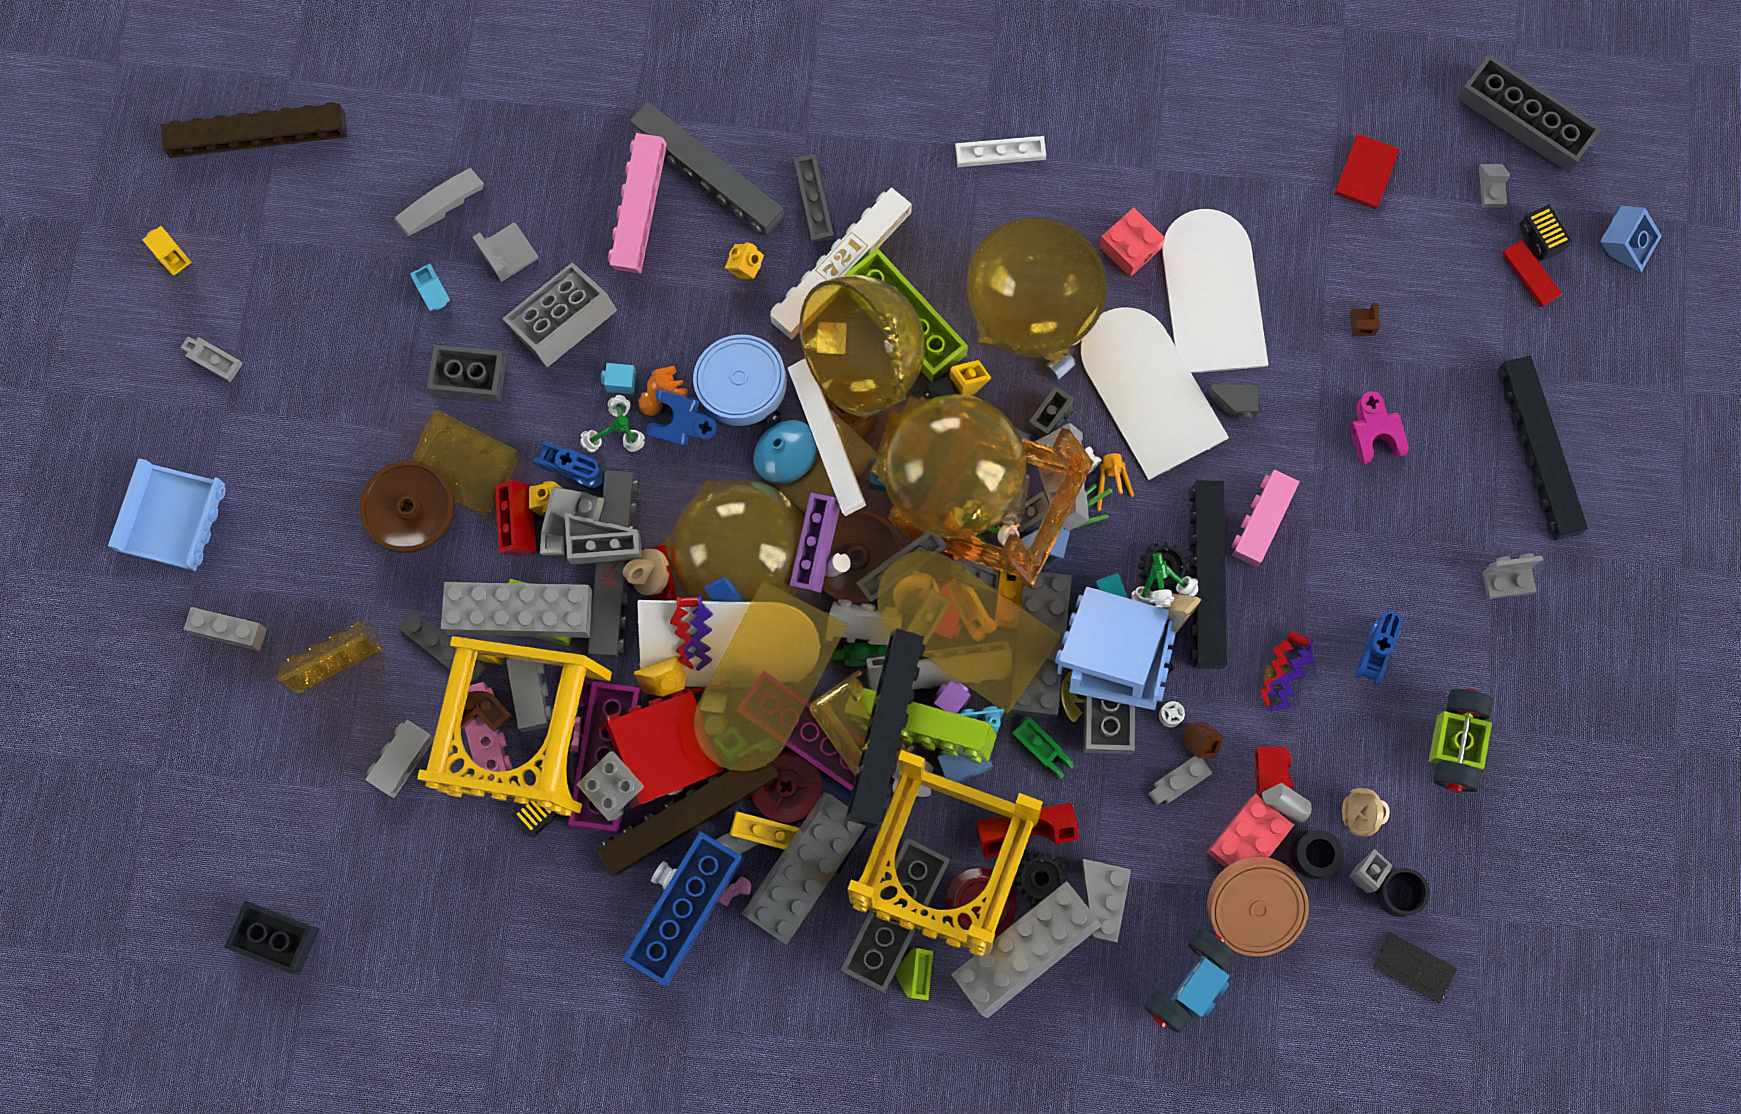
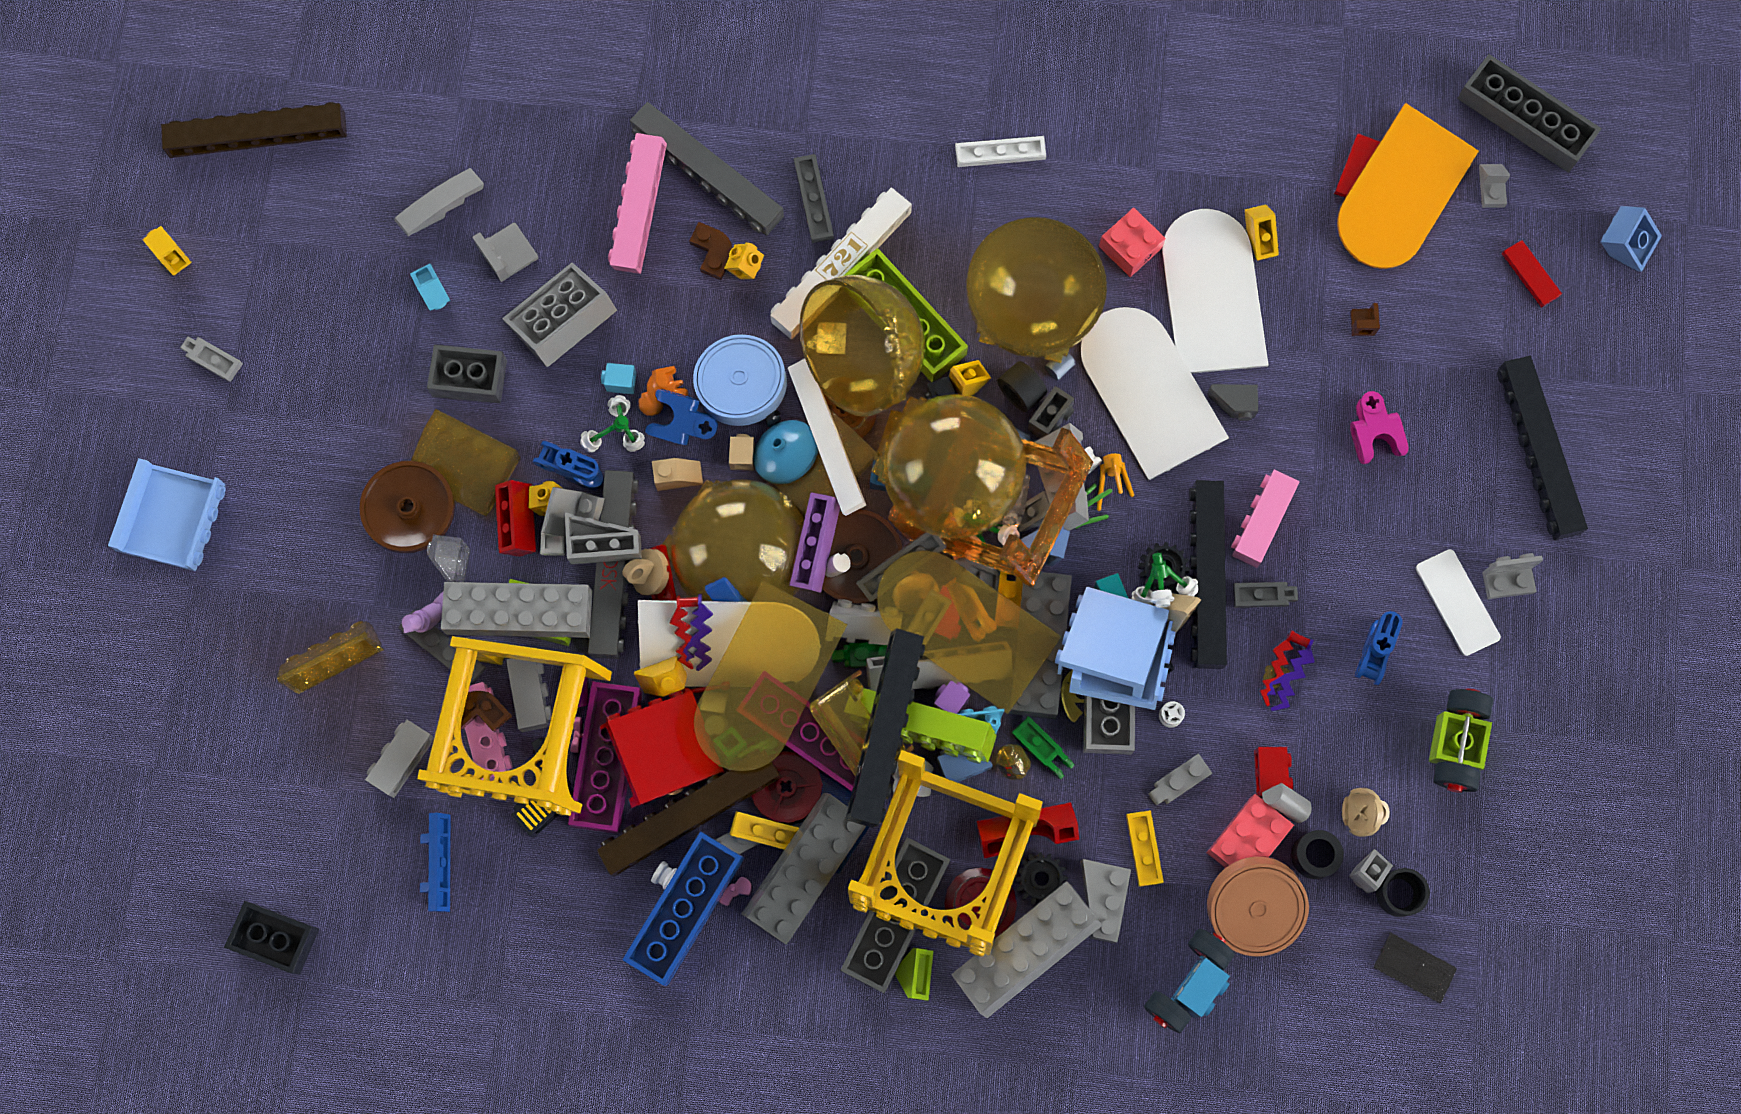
light grey brick [183,607,267,651] -> none
light grey bracket [576,751,644,821] -> none
reddish brown panel [1181,722,1224,758] -> none
black brick [1519,204,1572,261] -> none
none -> lavender piece [402,591,444,633]
none -> blue hinge [420,813,451,912]
none -> clear slope [427,535,470,582]
none -> tan slope [652,458,703,491]
none -> reddish brown plate [689,222,732,280]
none -> tan brick [729,434,755,471]
none -> clear yellow head [995,744,1031,780]
none -> black piece [997,361,1047,412]
none -> yellow plate [1126,810,1164,887]
none -> dark grey hinge [1233,582,1298,608]
none -> yellow slope [1245,204,1279,261]
none -> light orange piece [1337,103,1479,269]
none -> white piece [1416,549,1501,656]

